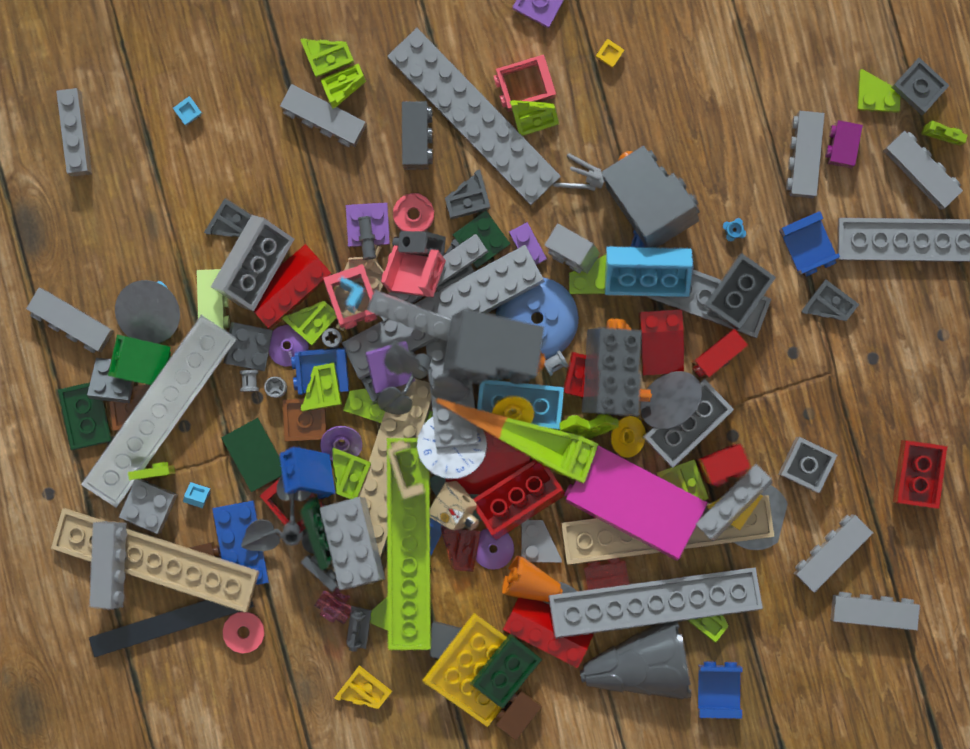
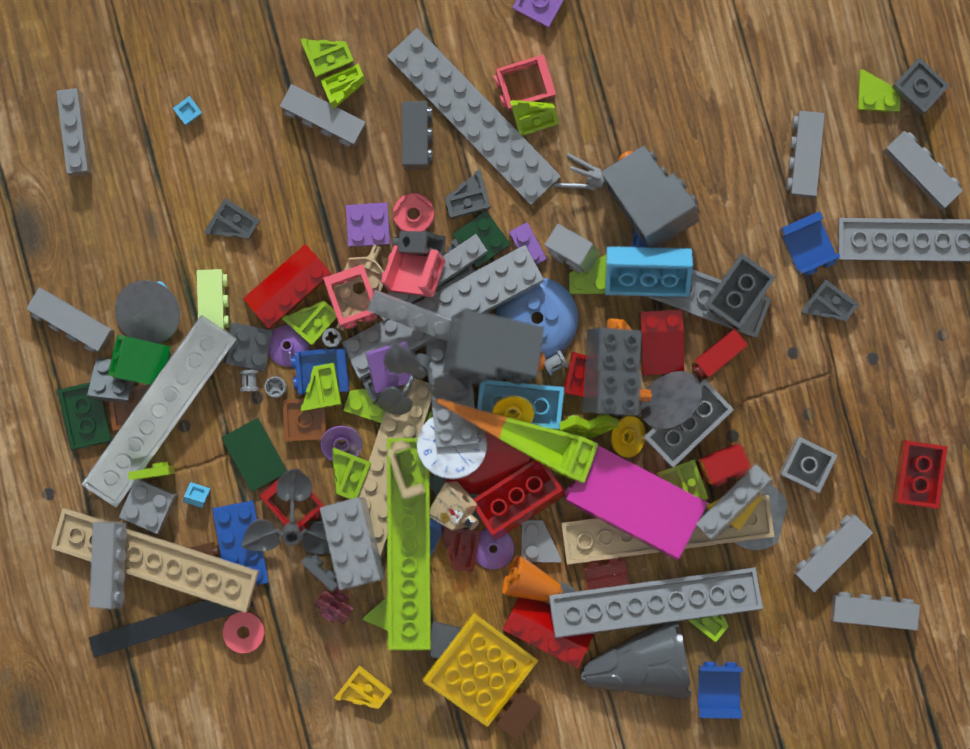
light grey brick [211,215,294,311] -> none
blue panel [279,447,335,500] -> none
dark green tile [300,496,332,570] -> none
medium azure panel [339,277,364,314] -> none
dark grey hinge [346,605,372,652] -> none
dark grey pin [358,216,376,260] -> none
dark green tile [470,634,542,709] -> none
yellow plate [596,39,624,68] -> none
dark azure plate [723,218,746,242] -> none
magenta brick [825,120,863,168] -> none
lime wing [921,121,968,146] -> none

